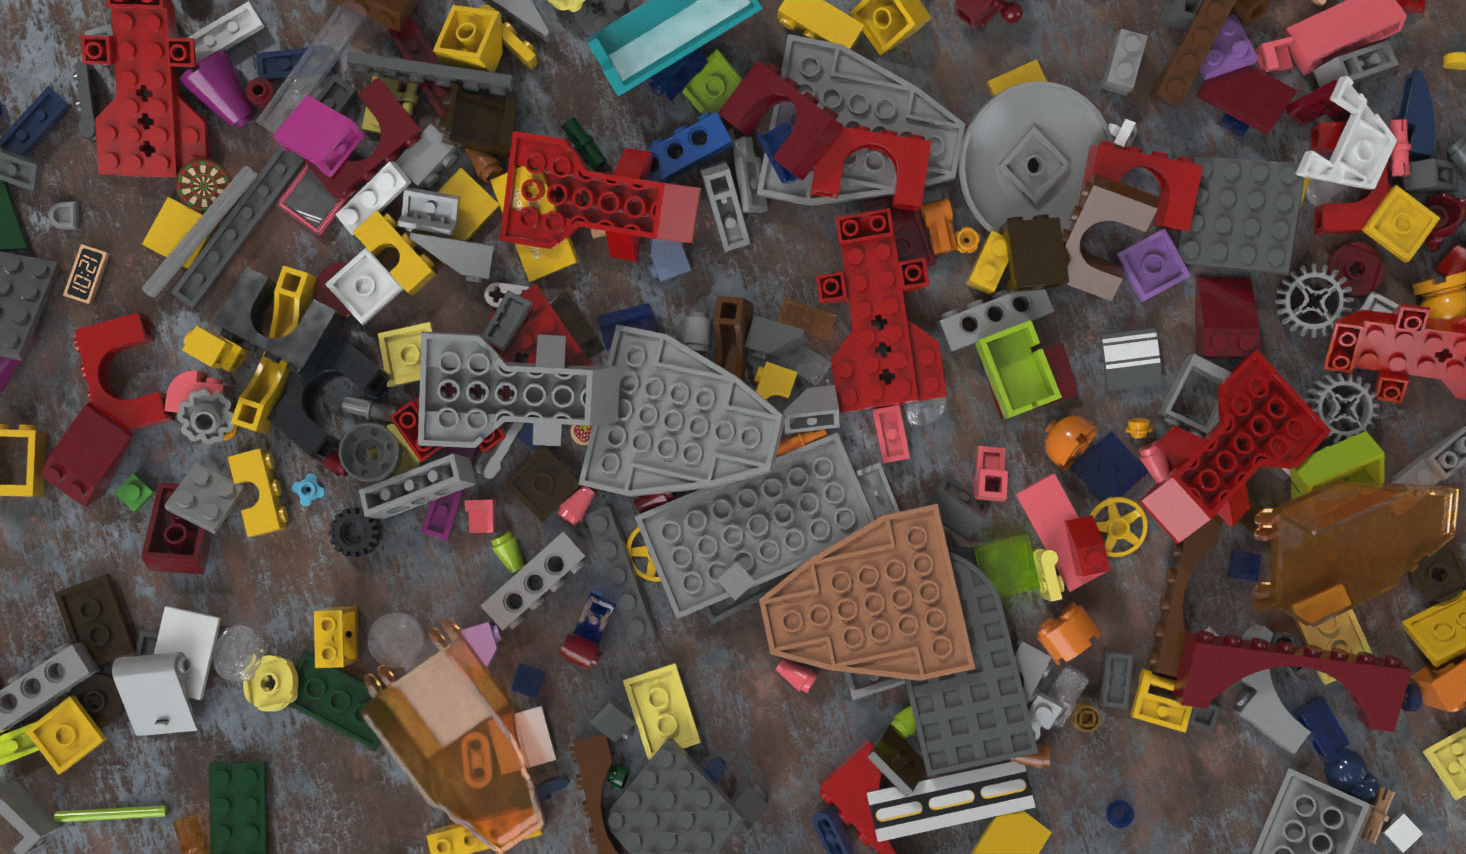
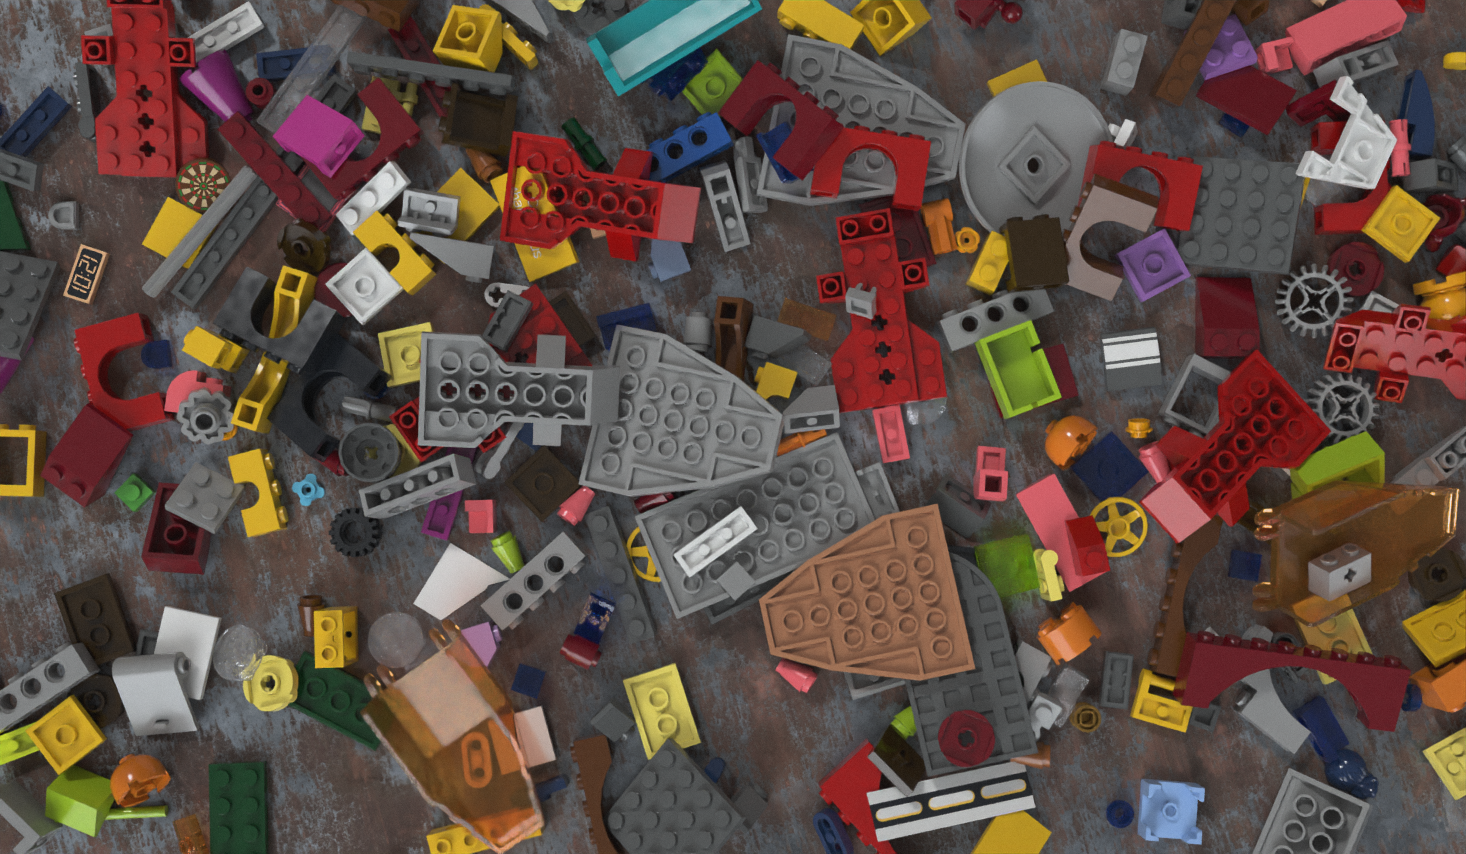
light grey brick [395,124,459,190] -> none
tile [570,425,592,445] -> none
dark green plate [607,762,630,789] -> none
medium nougat pin [1361,786,1397,845] -> none
white tile [1381,812,1423,853] -> none
none -> lime slope [45,765,115,837]
none -> orange cylinder [110,754,171,808]
none -> clear blue tile [141,340,173,369]
none -> dark red plate [217,111,333,229]
none -> dark brown plate [277,218,331,274]
none -> reddish brown cone [297,595,325,637]
none -> white sticker [413,543,510,620]
none -> white plate [674,506,758,578]
none -> light grey tile [845,283,877,319]
none -> dark red plate [938,709,995,767]
none -> light blue panel [1137,779,1205,845]
none -> light grey brick [1308,543,1371,602]

